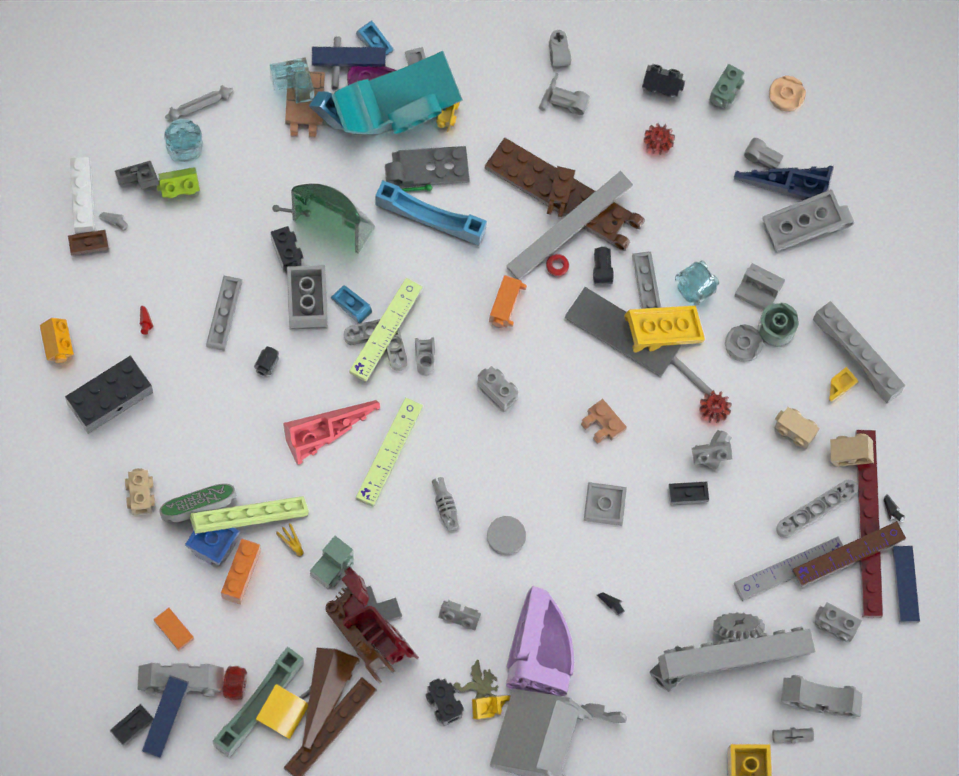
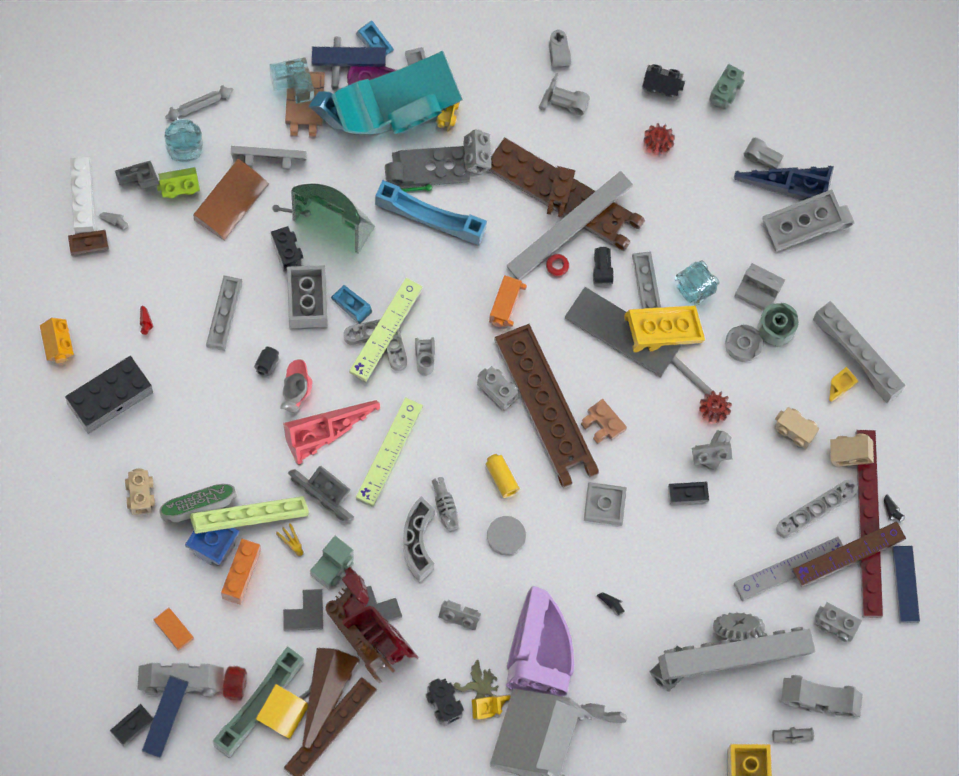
light nougat tile [769,76,806,111] -> none
none -> dark orange slope [193,159,269,240]
none -> light grey hinge [230,146,306,169]
none -> light grey hair [280,359,312,412]
none -> dark grey tile [283,589,323,630]
none -> dark grey bracket [288,466,354,521]
none -> light grey brick [403,497,435,583]
none -> light grey brick [463,129,492,174]
none -> yellow brick [485,454,520,498]
none -> reddish brown hinge [494,324,599,488]

